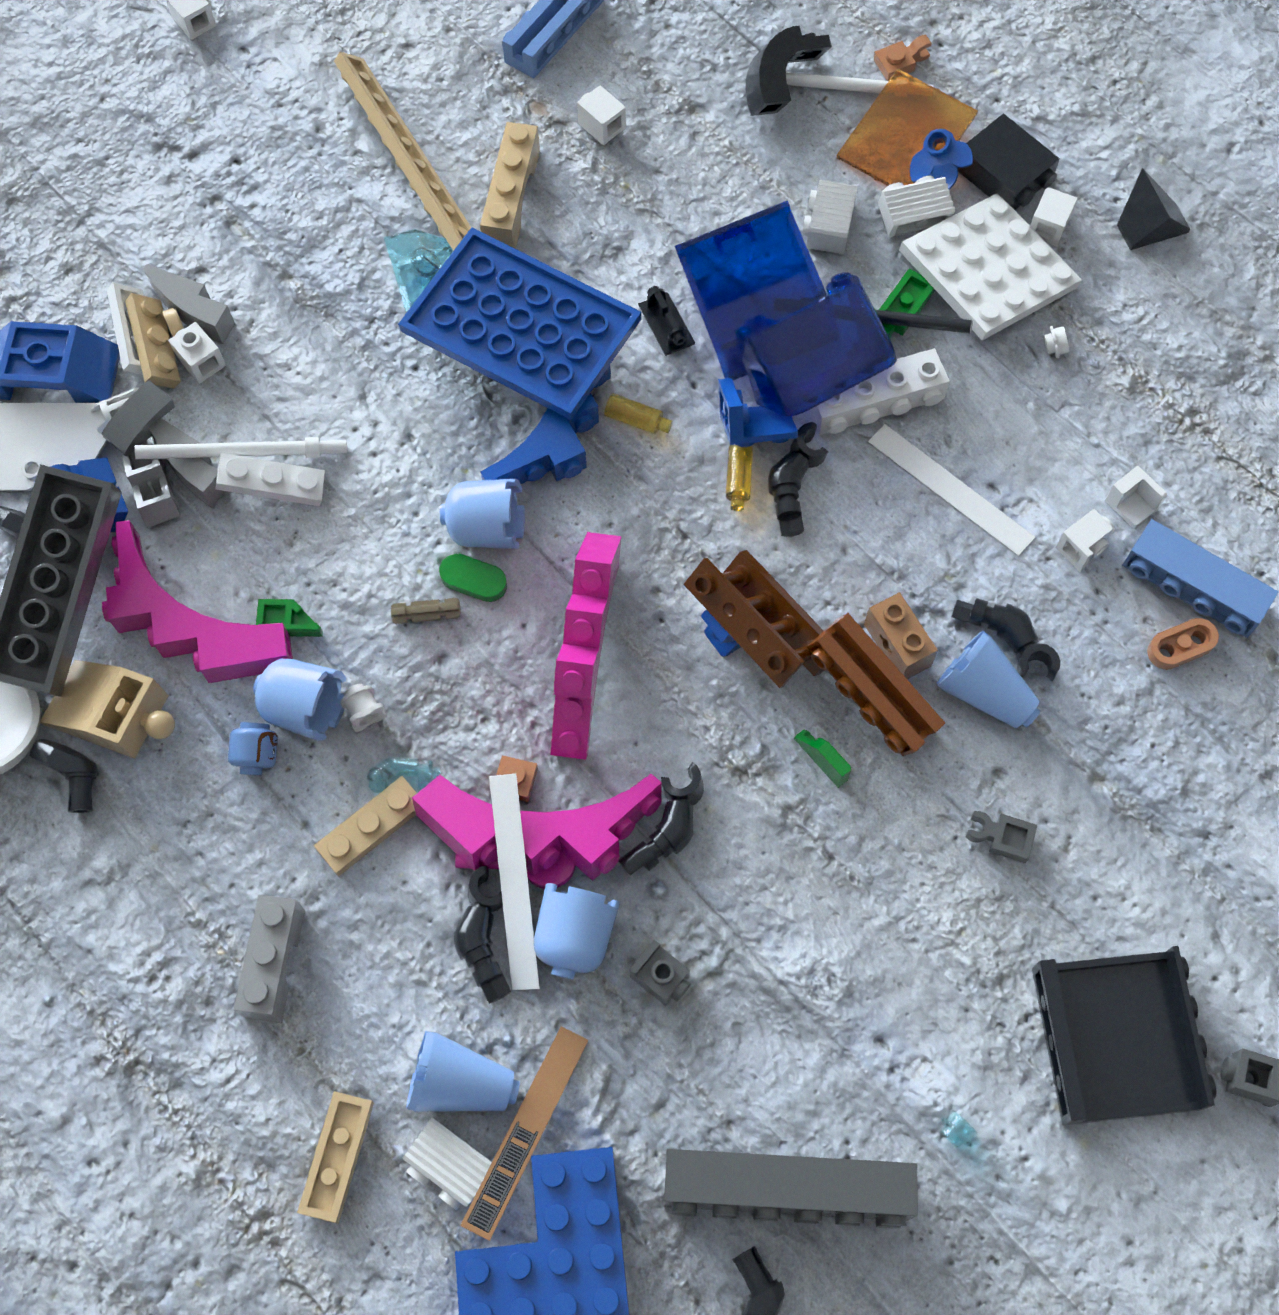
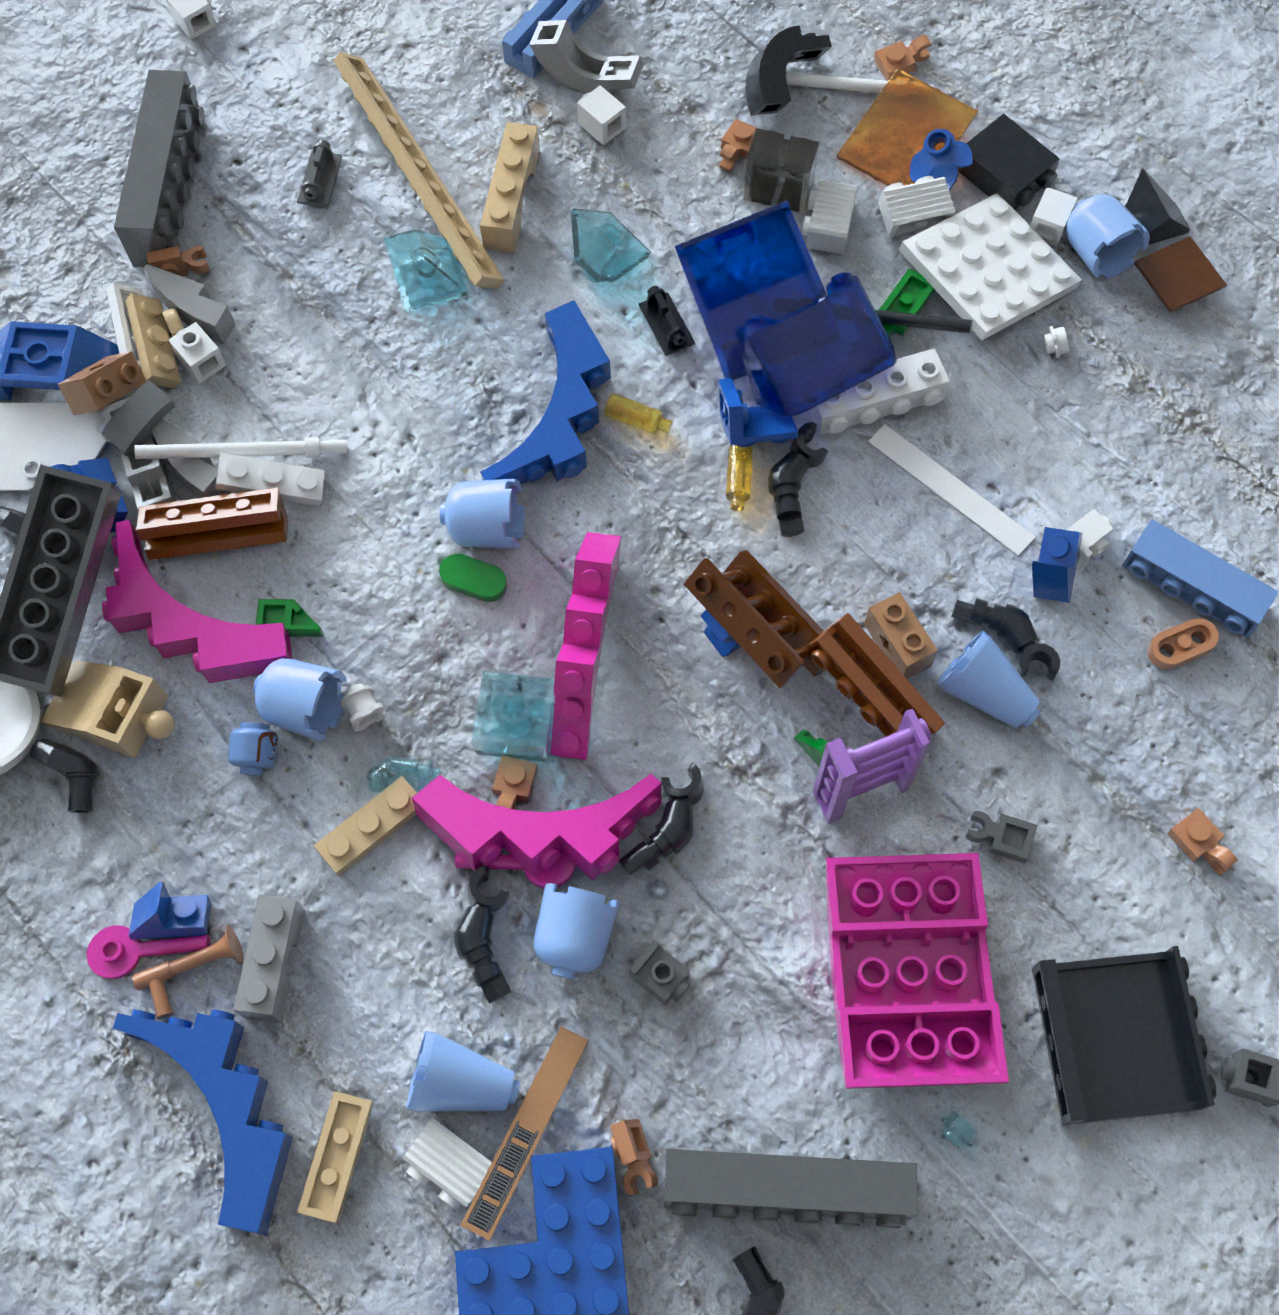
dark tan axle [391,598,461,624] -> none
blue plate [398,227,642,420] -> none
white sticker [489,773,540,990] -> none
white panel [1105,466,1167,528] -> none
none -> medium nougat brick [58,351,147,415]
none -> dark pink piece [87,925,211,980]
none -> blue arch [112,1009,293,1236]
none -> dark grey brick [114,69,205,267]
none -> blue slope [128,882,211,940]
none -> nougat piece [132,926,243,1019]
none -> dark orange brick [136,487,288,560]
none -> nougat plate [146,246,210,277]
none -> dark grey hinge [297,140,342,207]
none -> clear light blue brick [472,671,555,762]
none -> light grey arch [529,20,644,95]
none -> clear light blue slope [571,208,652,283]
none -> nougat plate [610,1119,658,1196]
none -> nougat plate [719,119,763,172]
none -> clear smoke piece [743,128,819,214]
none -> medium lavender fence [812,708,931,824]
none -> dark pink slope [826,853,1009,1089]
none -> blue slope [1032,527,1083,603]
none -> light blue cylinder [1065,194,1150,279]
none -> reddish brown piece [1134,236,1227,313]
none -> nougat plate [1167,808,1238,876]

